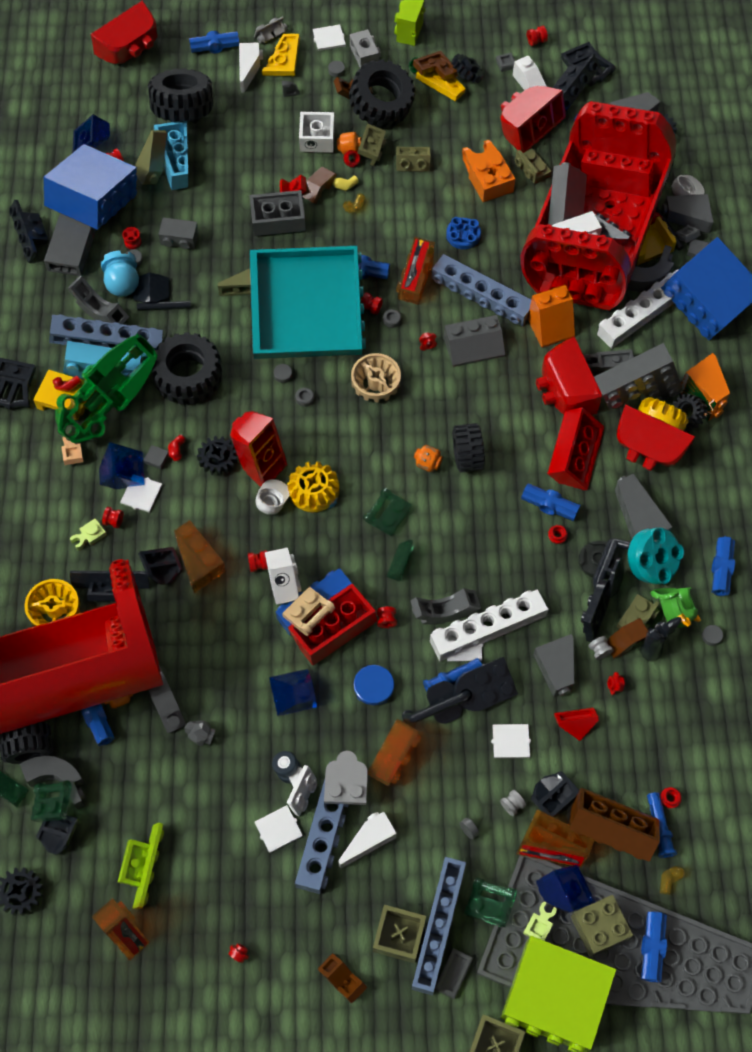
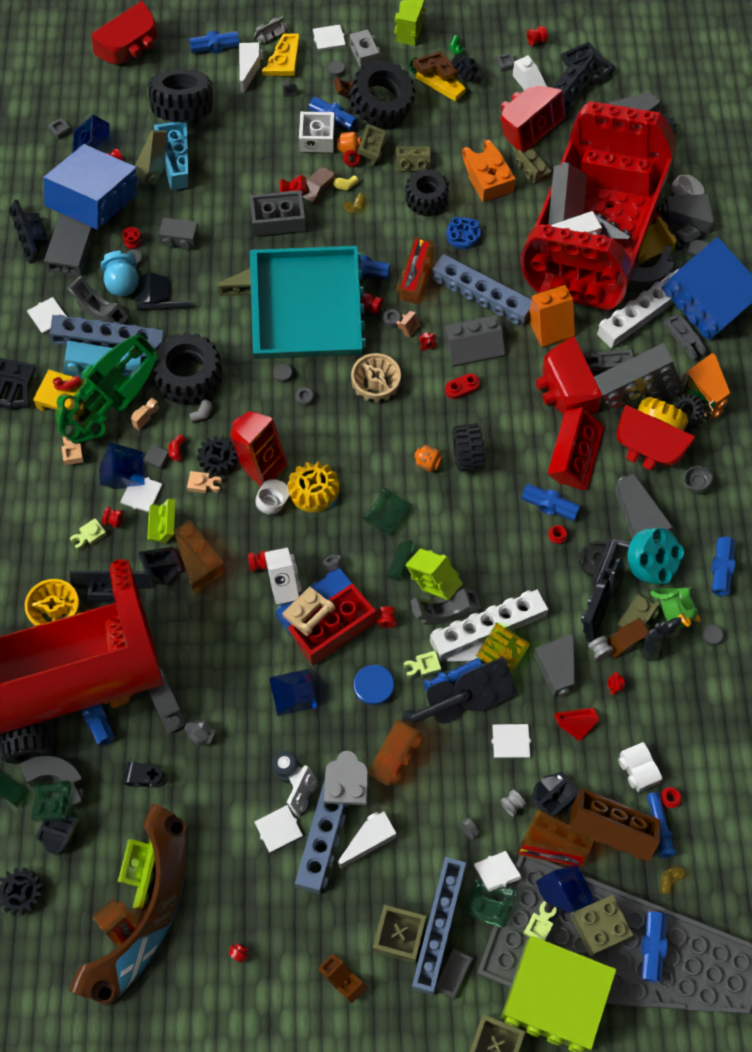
none -> white piece [27,297,67,334]
none -> dark grey tile [48,118,72,140]
none -> reddish brown panel [69,804,188,1006]
none -> black piece [123,762,166,788]
none -> light nougat plate [131,398,159,430]
none -> lime bracket [147,499,175,543]
none -> light nougat plate [187,471,222,493]
none -> light grey arm [189,400,212,422]
none -> blue piece [309,97,358,131]
none -> dark grey tile [323,555,343,571]
none -> nougat tile [396,311,420,337]
none -> yellowish green plate [404,651,441,678]
none -> black tyre [405,169,449,216]
none -> lime brick [406,549,463,600]
none -> red plate [445,373,480,400]
none -> green arm [449,35,464,55]
none -> white piece [474,851,521,892]
none -> clear neon green tile [476,622,530,675]
none -> white brick [618,742,662,792]
none -> dark grey hinge [663,313,707,360]
none -> dark grey hair [683,466,713,494]

